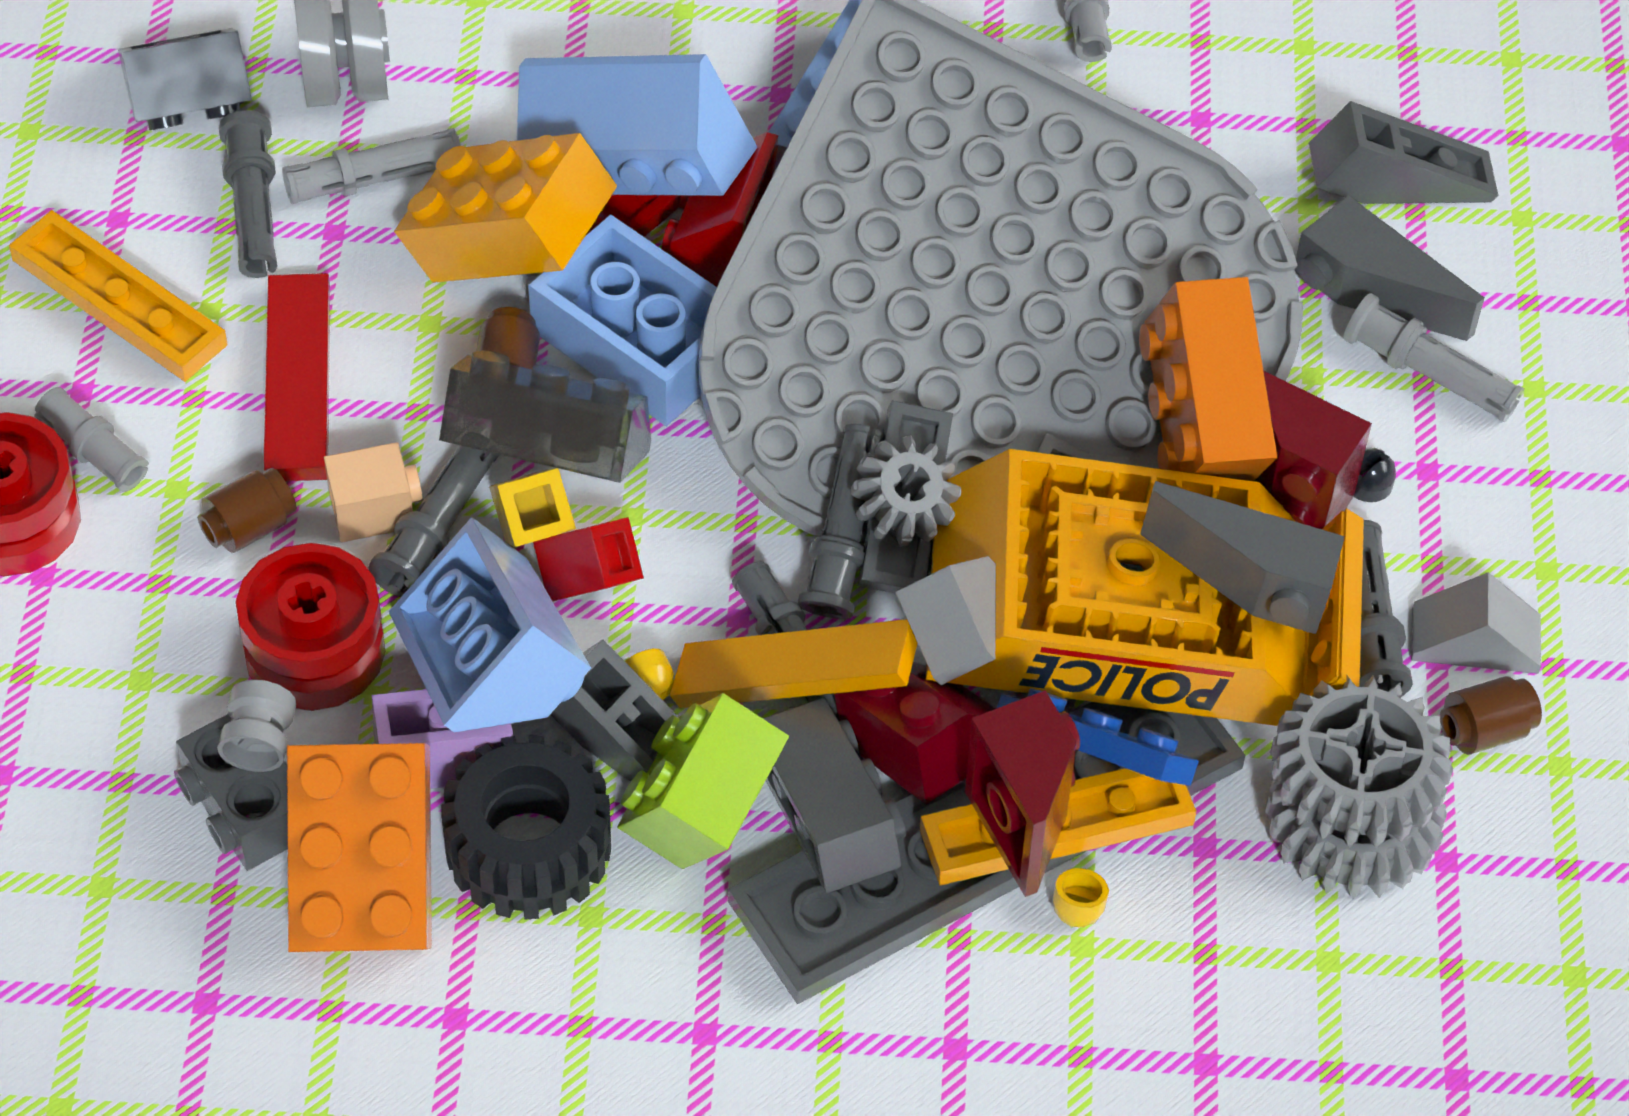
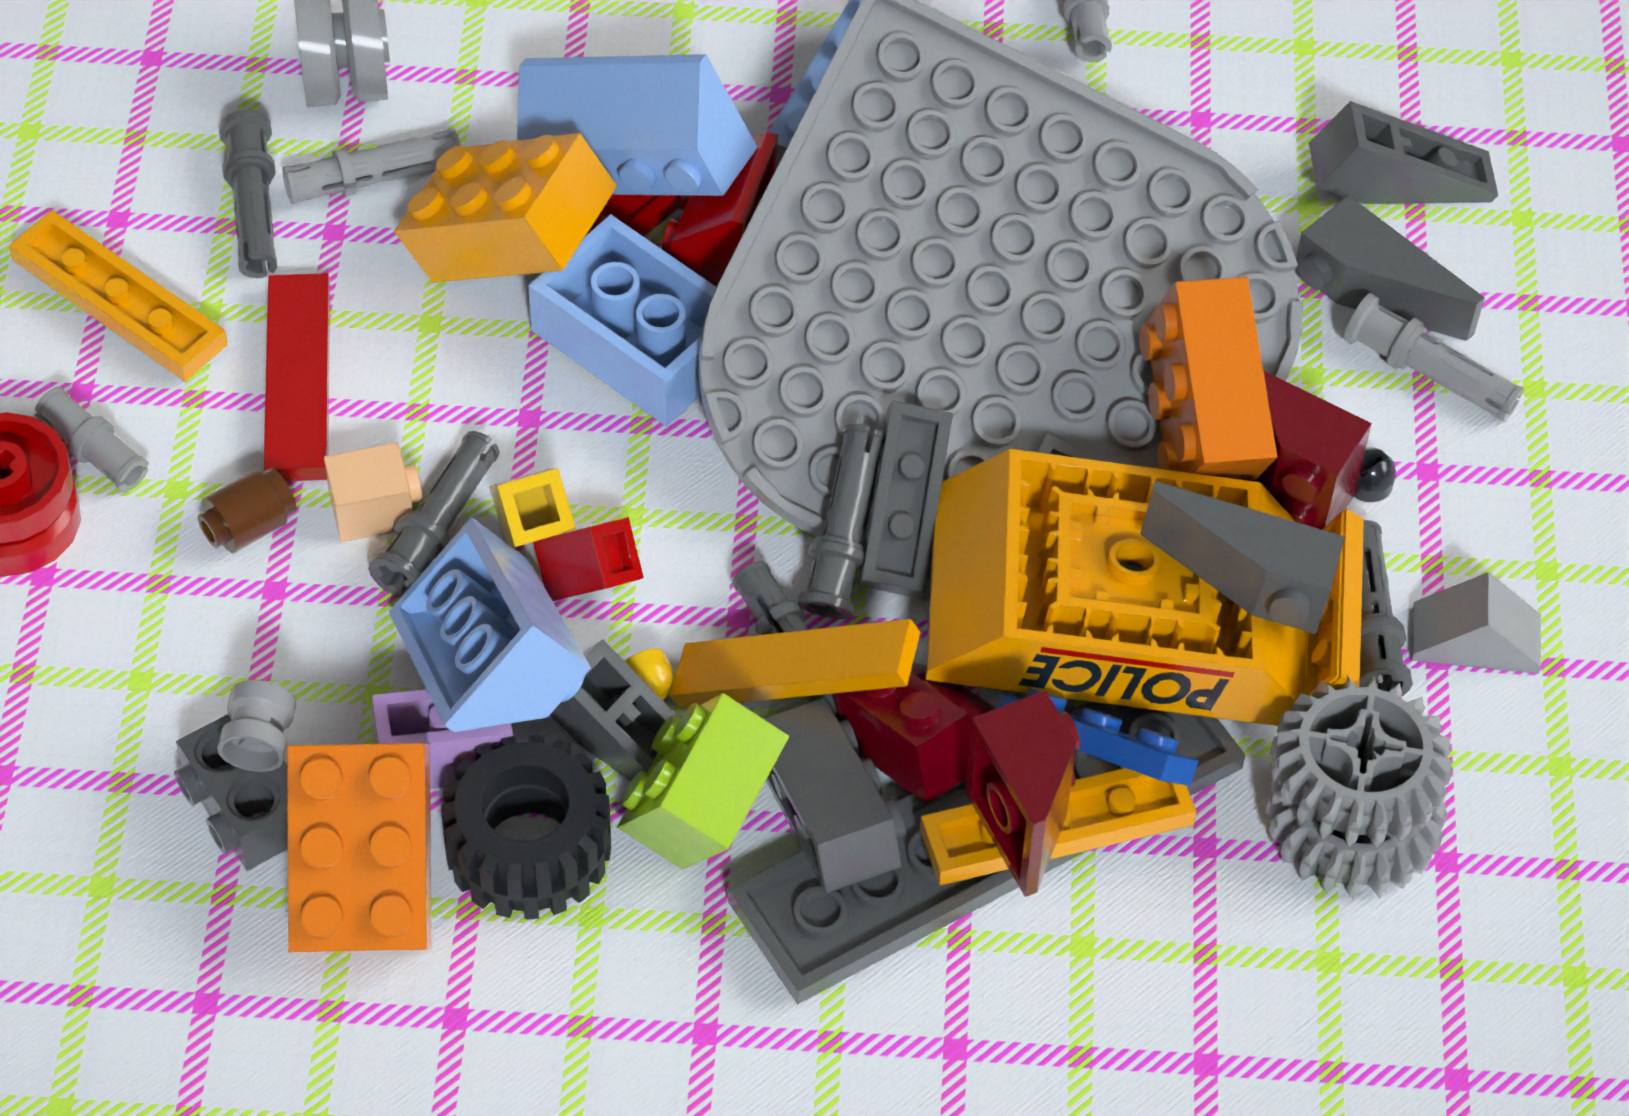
slope [118,28,252,130] -> none
red wheel [235,543,386,711] -> none
clear smoke slope [439,351,651,483] -> none
reddish brown brick [472,307,540,400] -> none
light grey gear [851,435,961,547] -> none
light grey slope [895,556,996,685] -> none
yellow hinge [1053,868,1109,927] -> none
reddish brown brick [1440,676,1542,755] -> none

